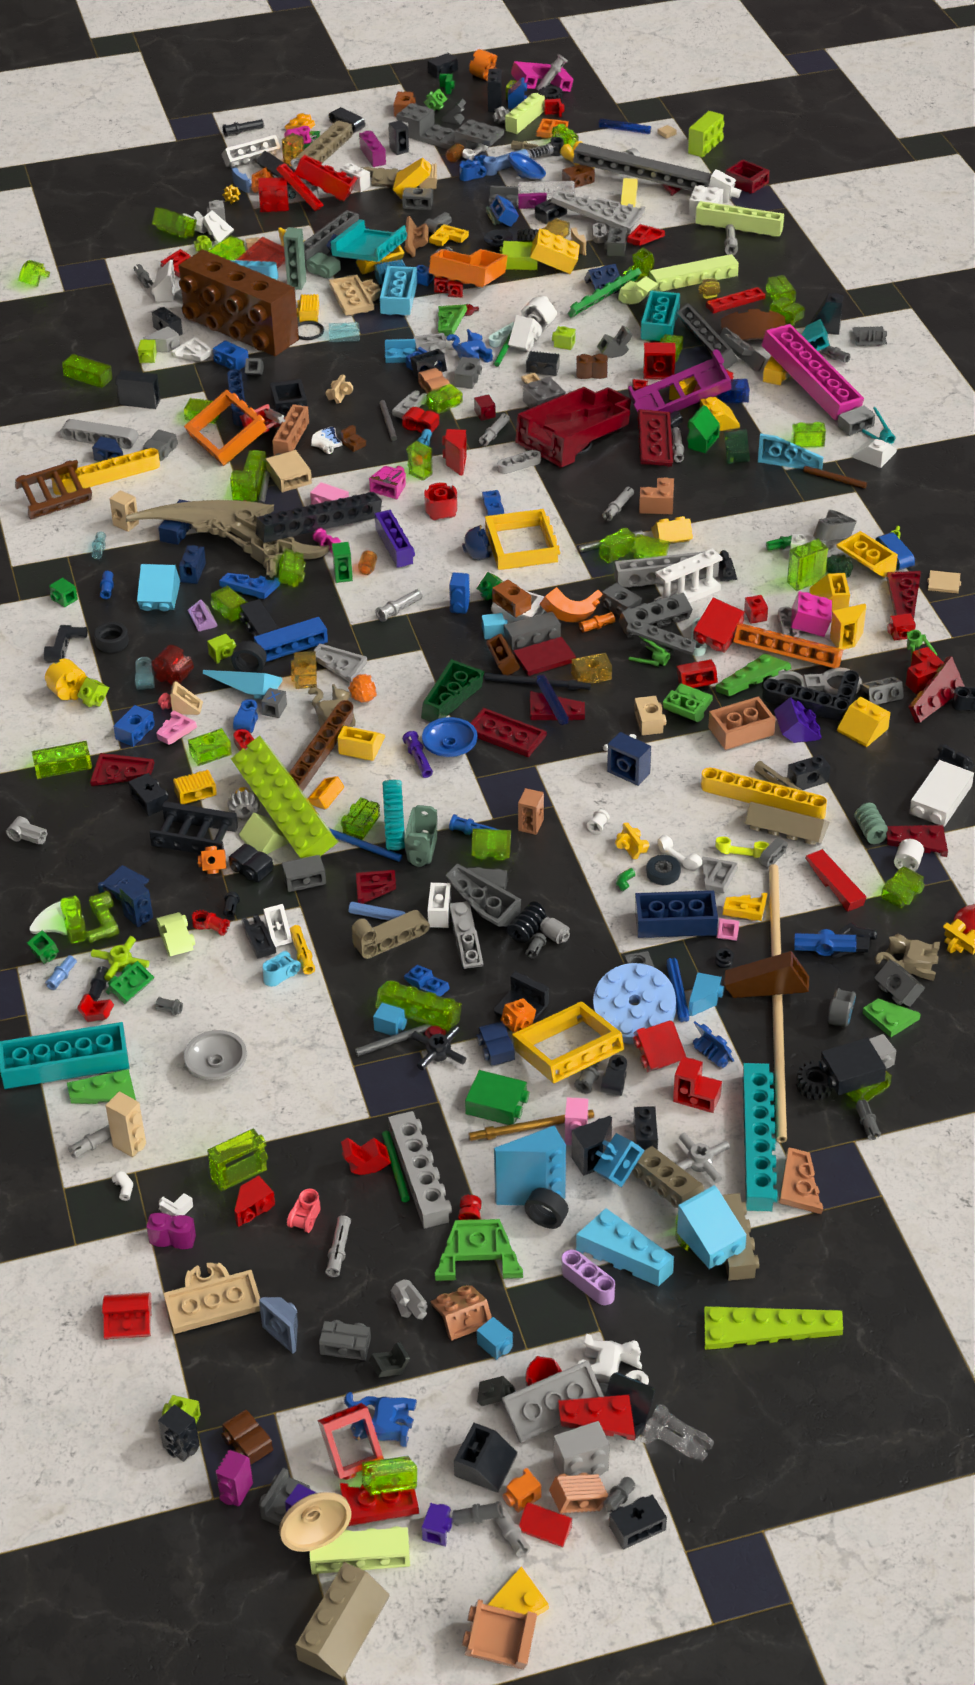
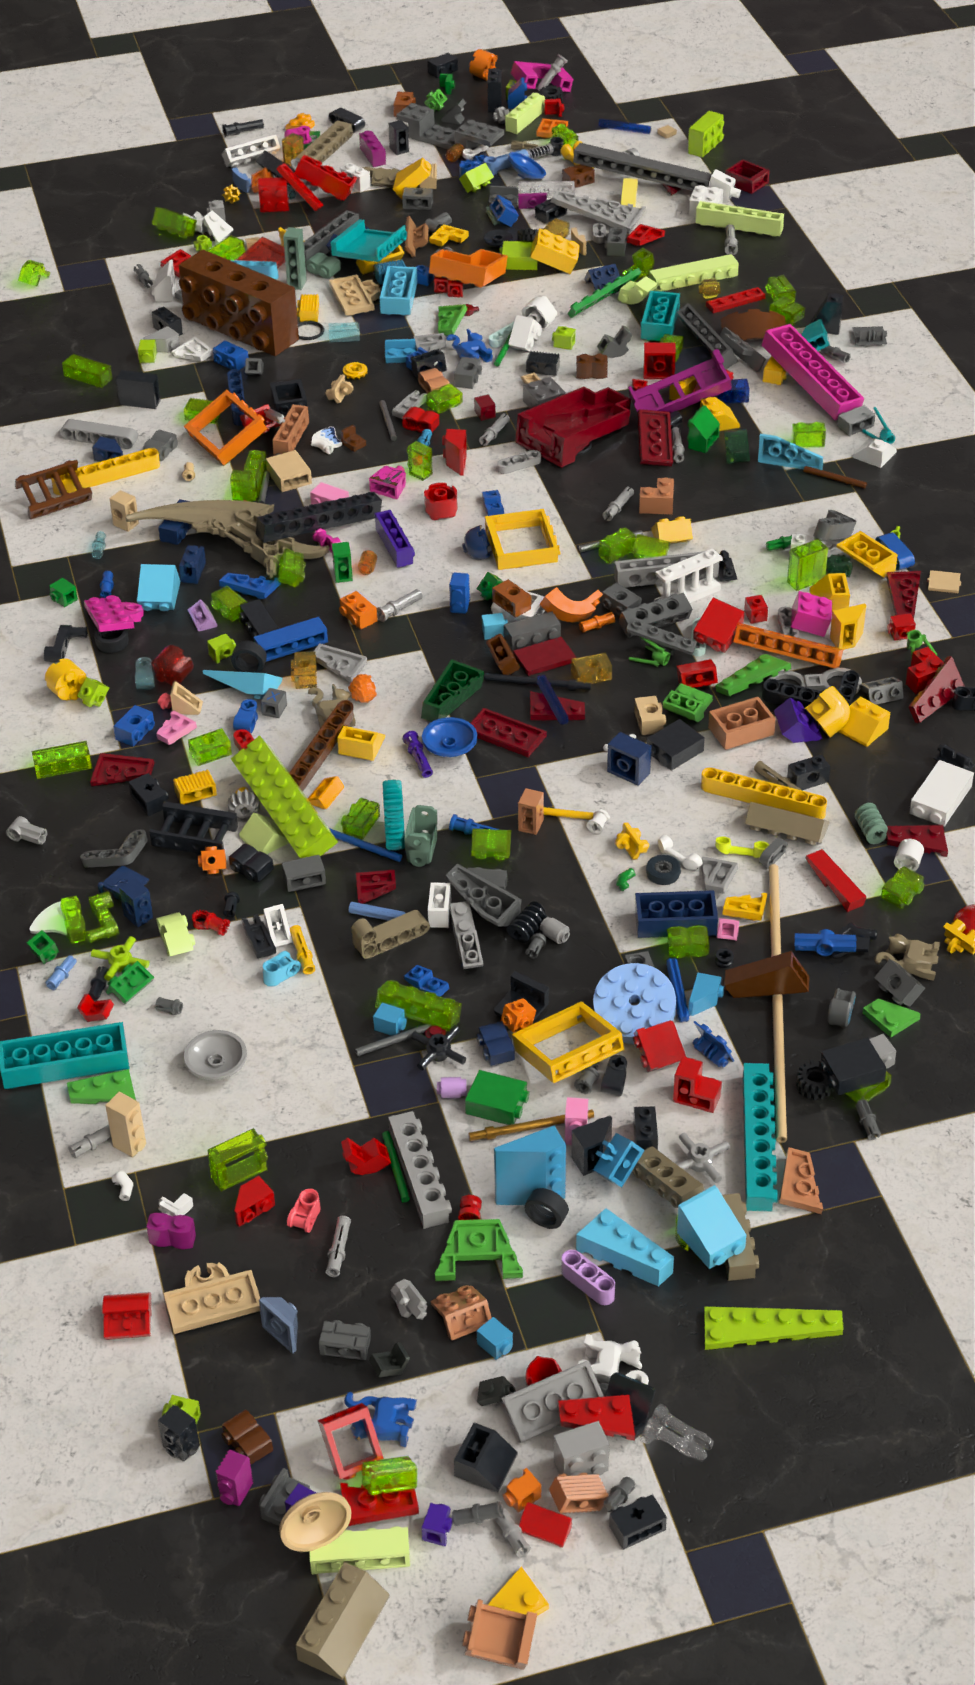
none -> dark grey beam [80,829,148,867]
none -> dark pink plate [84,595,144,632]
none -> tan pin [182,462,195,481]
none -> orange brick [339,591,377,630]
none -> yellow gear [343,362,367,380]
none -> lavender brick [437,1077,467,1099]
none -> brick [459,163,494,193]
none -> yellow bar [544,807,594,820]
none -> black brick [647,719,705,771]
none -> clear neon green brick [667,926,709,958]
none -> yellow brick [805,686,850,738]

